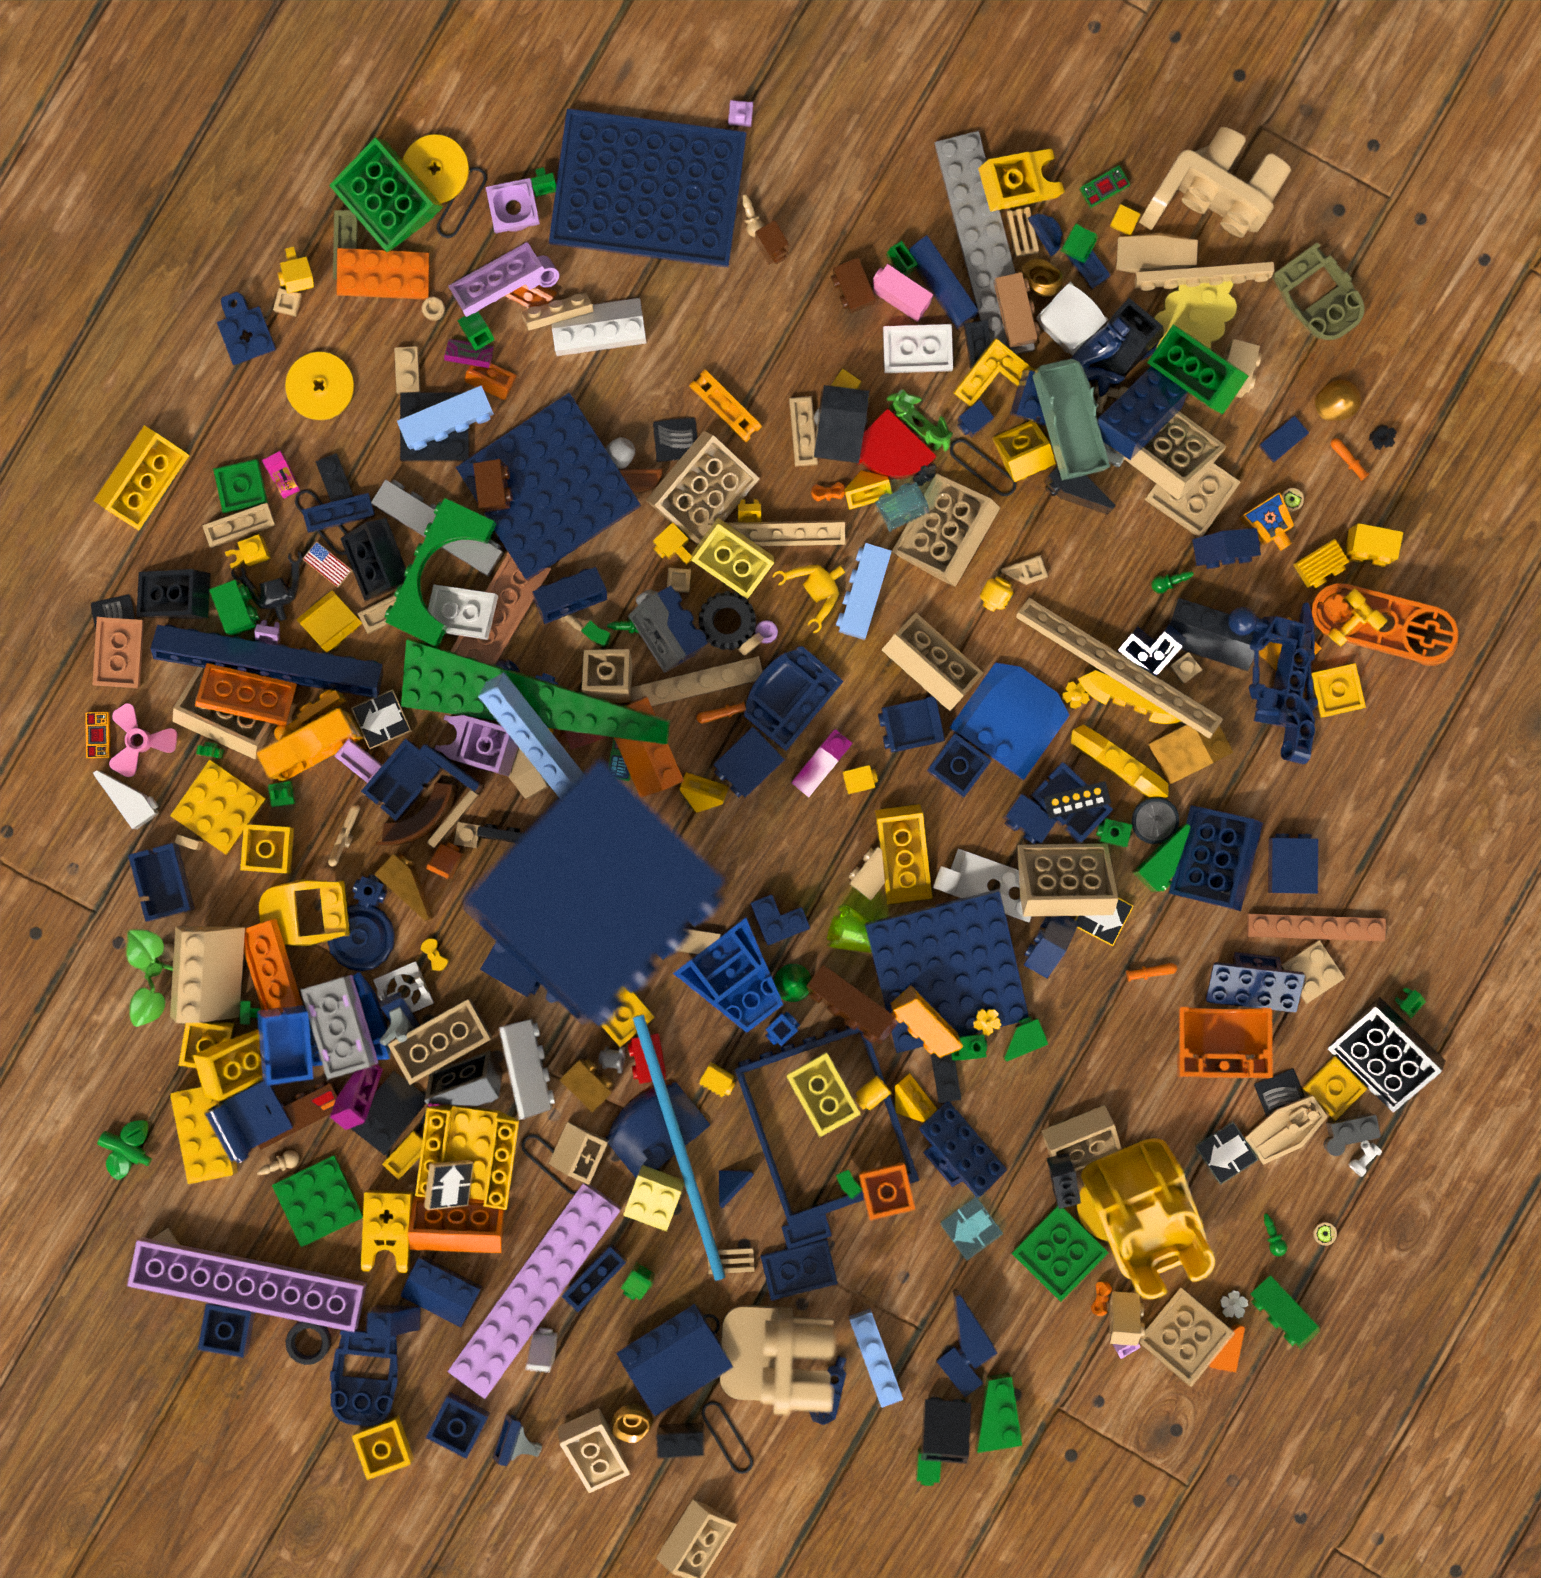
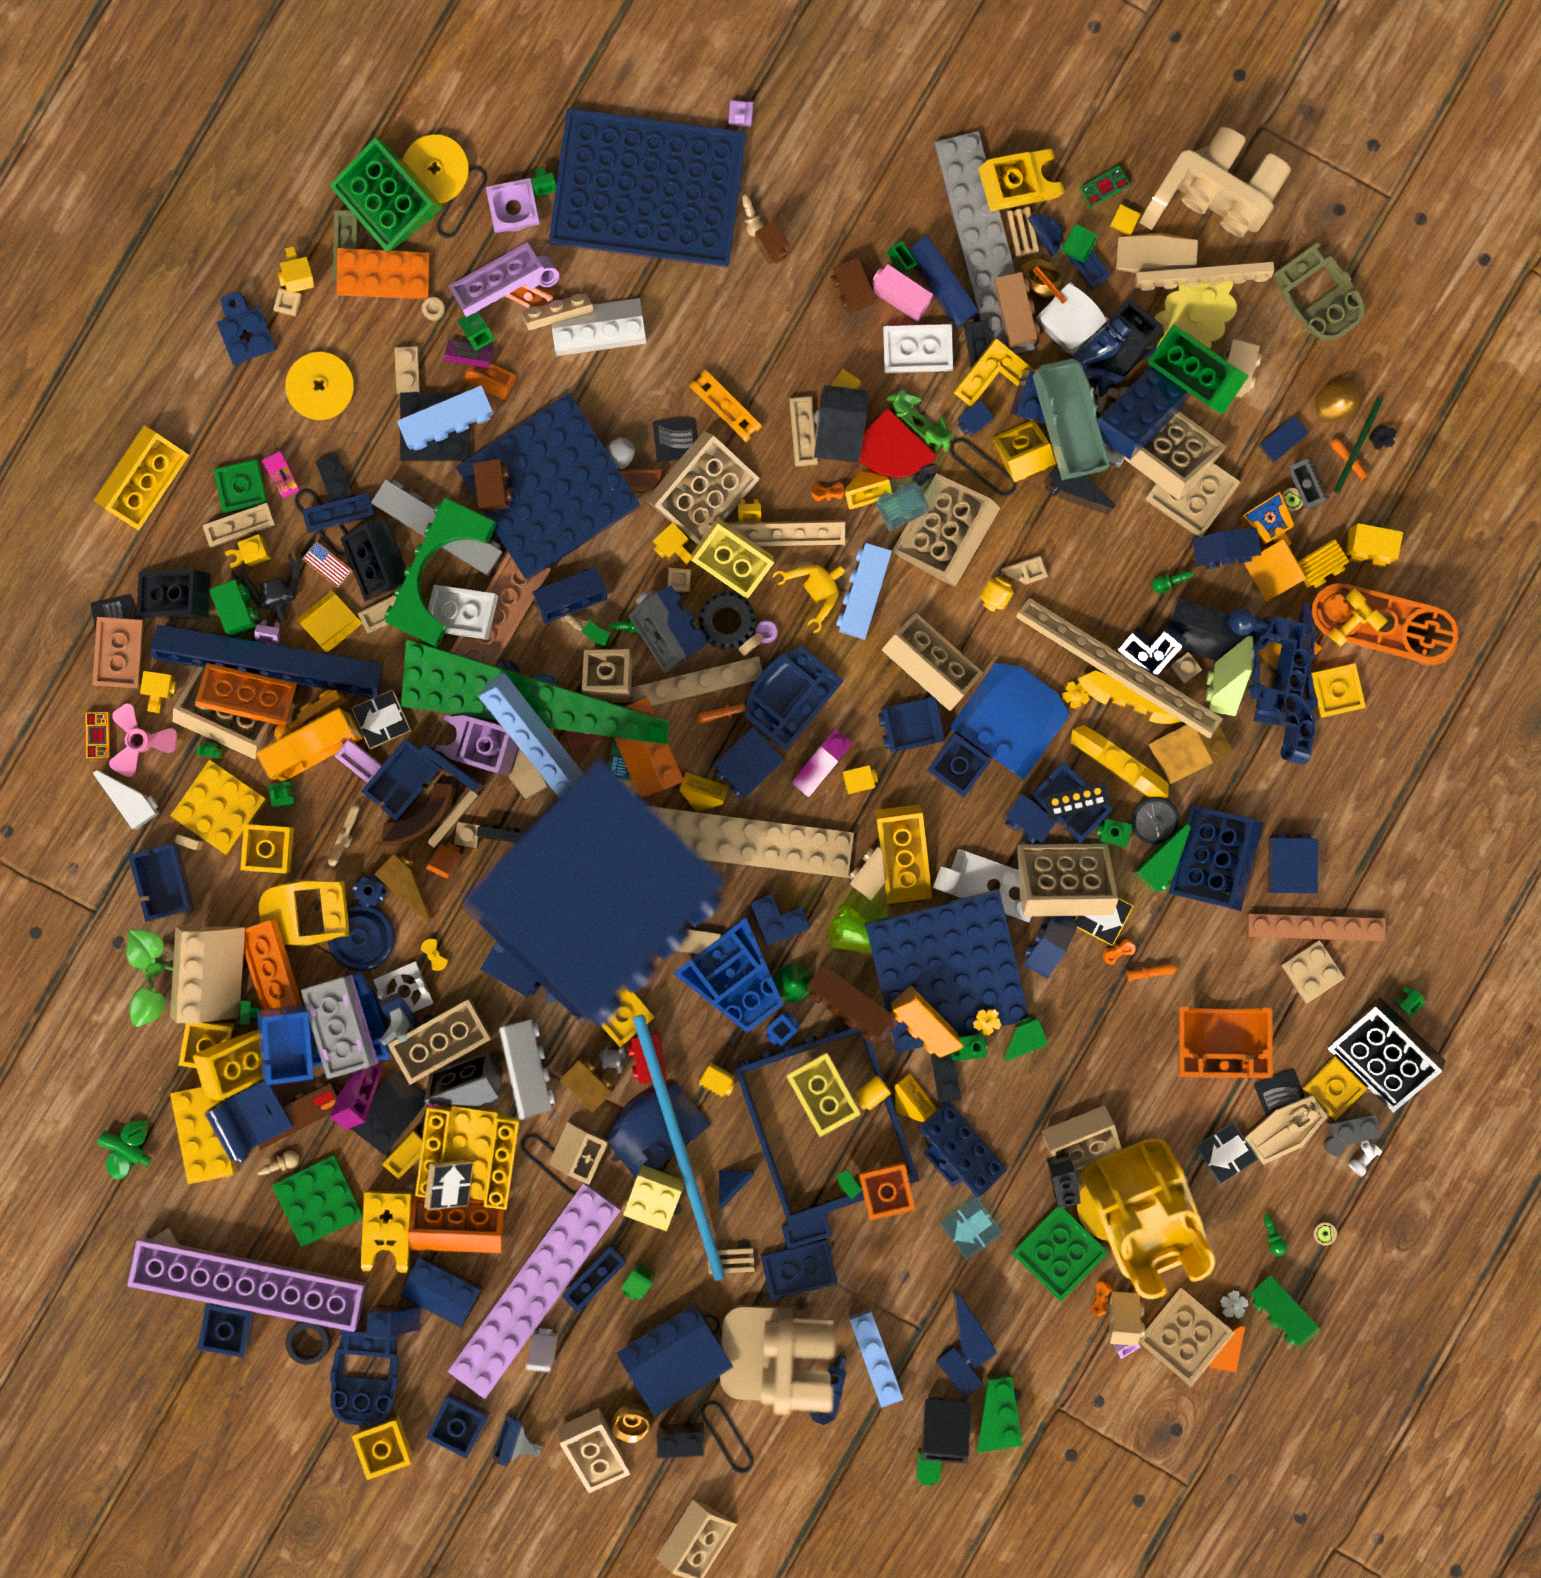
dark blue bracket [1206,952,1305,1012] -> none
none -> yellow brick [140,671,178,713]
none -> tan plate [648,806,854,878]
none -> orange piece [1033,266,1067,304]
none -> orange piece [1102,938,1136,965]
none -> yellowish green slope [1205,636,1253,716]
none -> light orange piece [1244,539,1307,602]
none -> dark grey brick [1288,458,1330,509]
none -> dark green axle [1333,397,1383,494]

